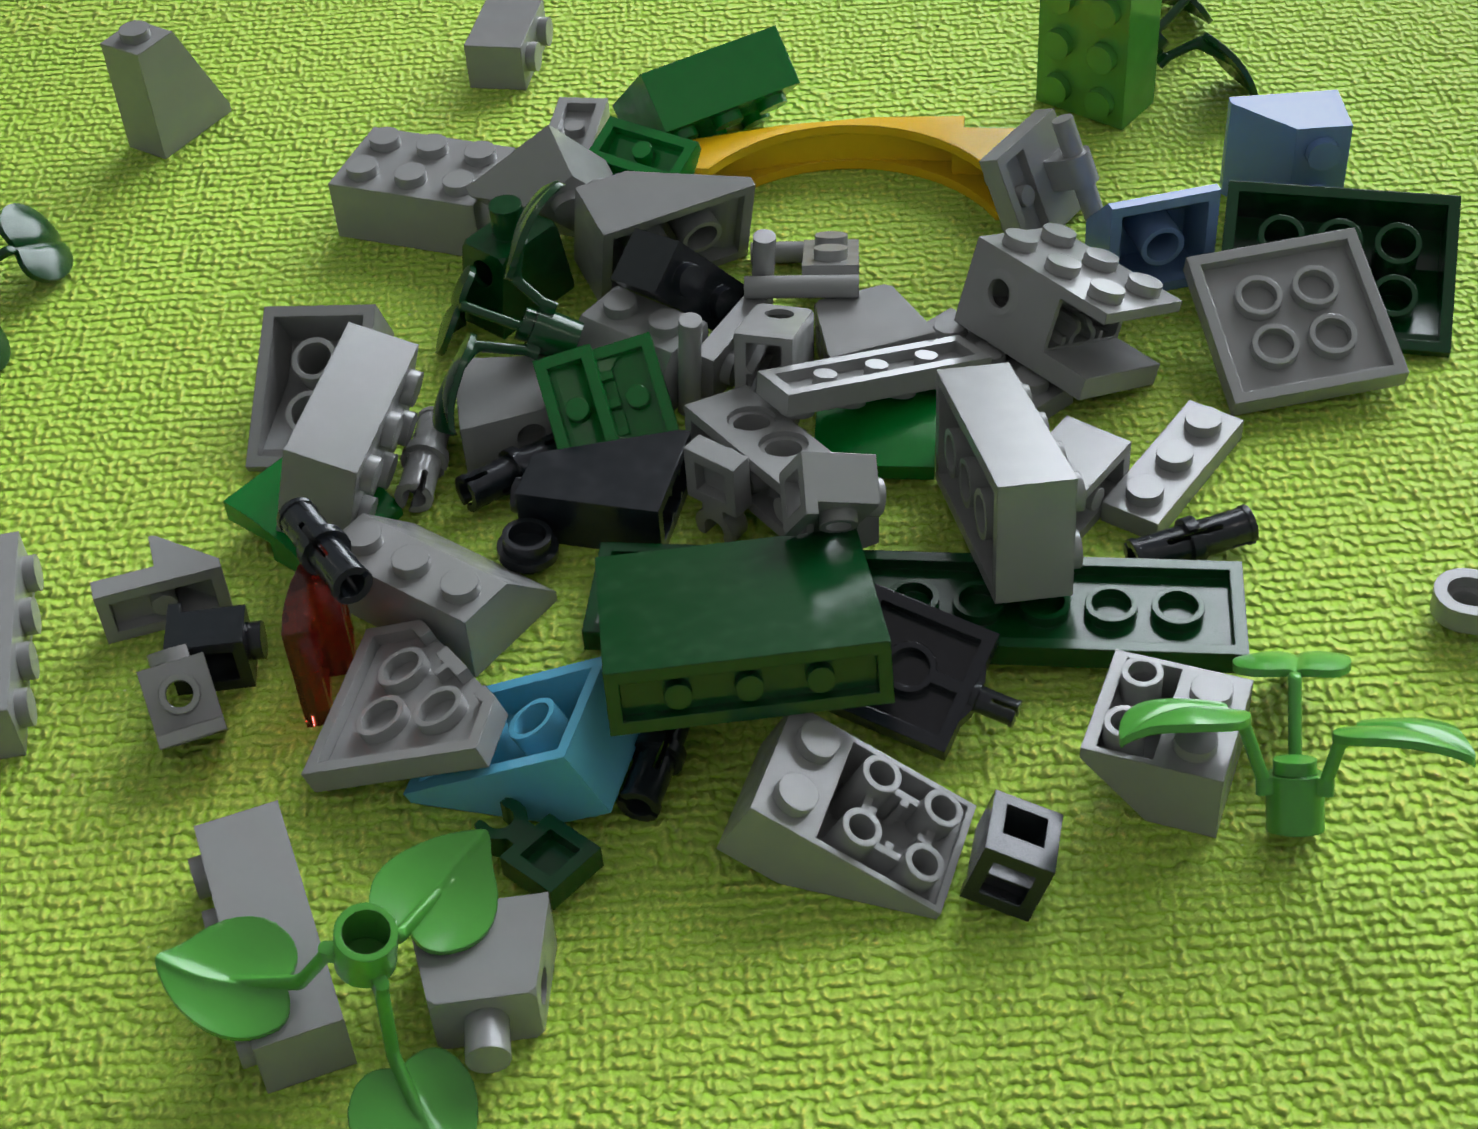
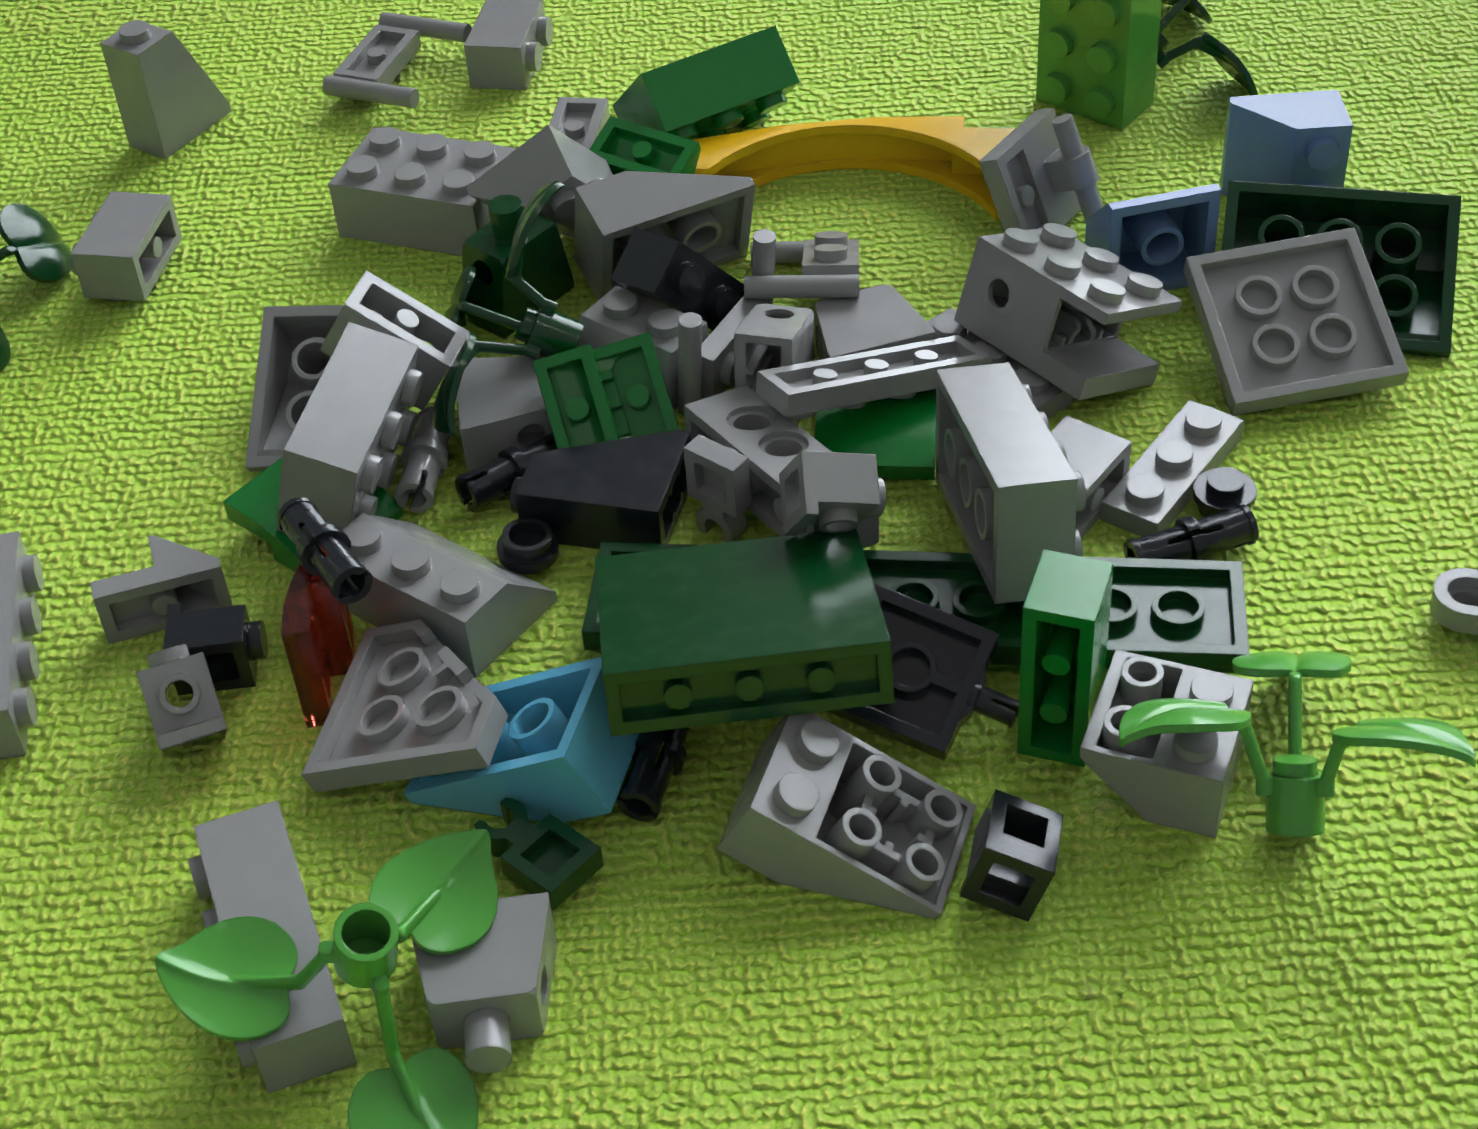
none -> light grey brick [70,191,182,301]
none -> light grey brick [320,270,469,411]
none -> light grey plate [322,12,472,108]
none -> green brick [1017,549,1114,767]
none -> plate [1193,467,1257,517]

